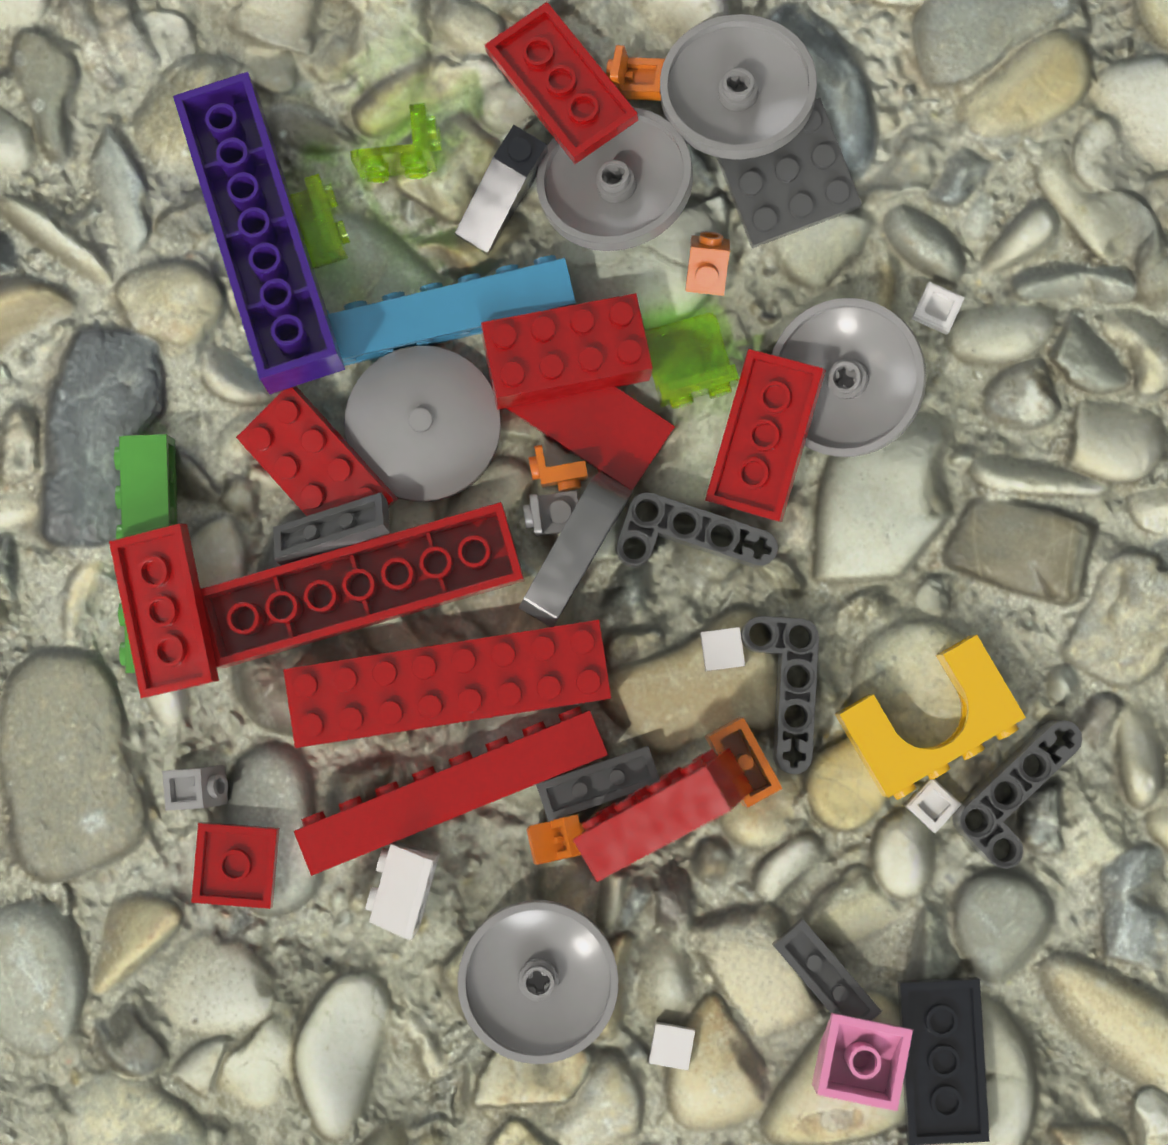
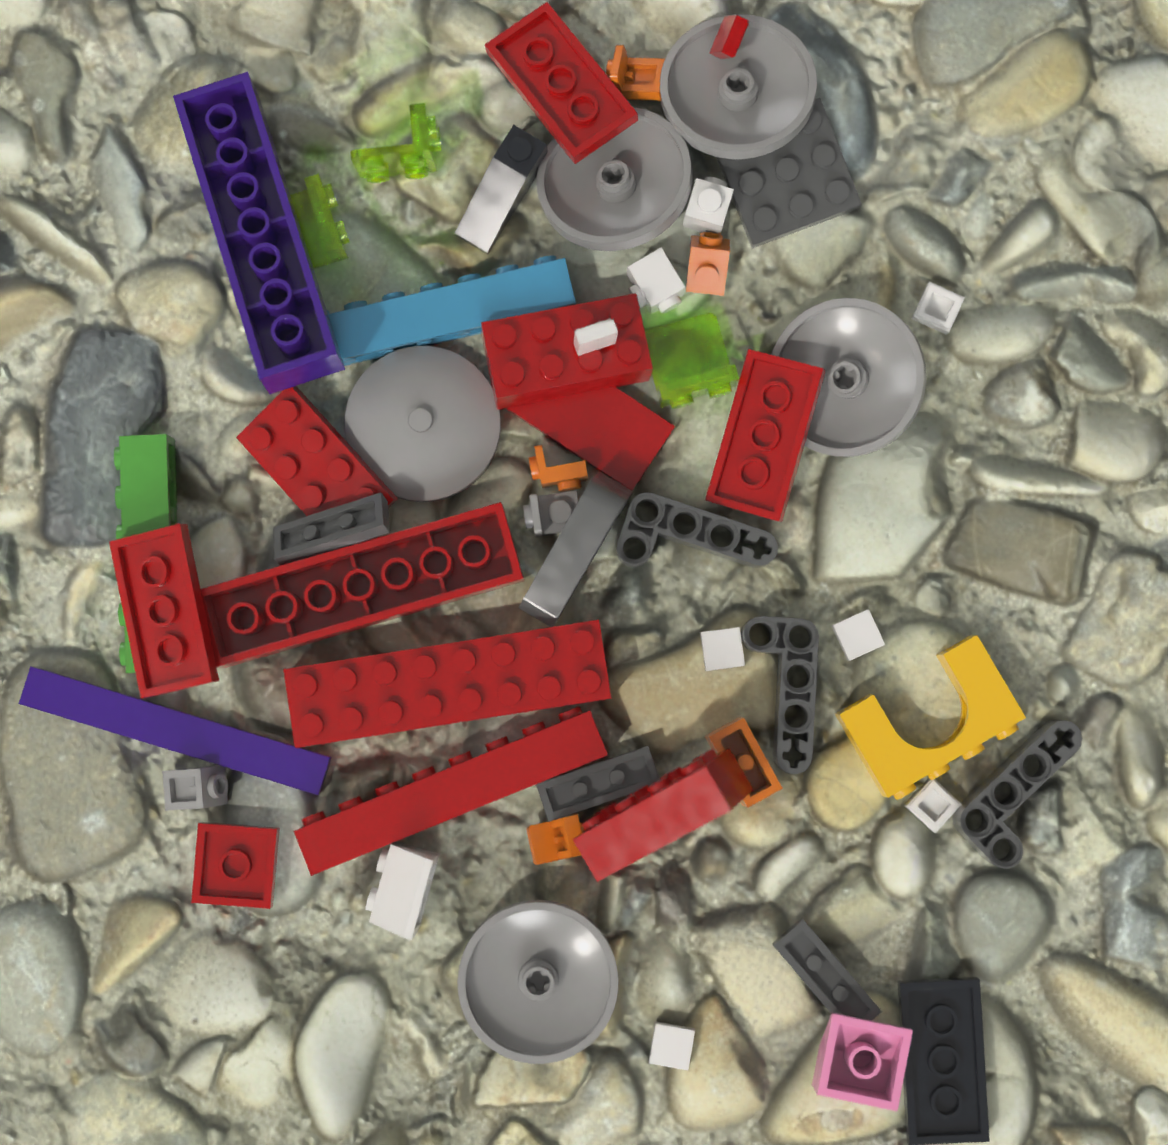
none -> dark purple tile [19,666,332,795]
none -> white tile [573,319,618,356]
none -> white brick [627,247,685,315]
none -> white brick [683,177,734,234]
none -> red tile [709,15,749,59]
none -> white tile [831,609,885,661]

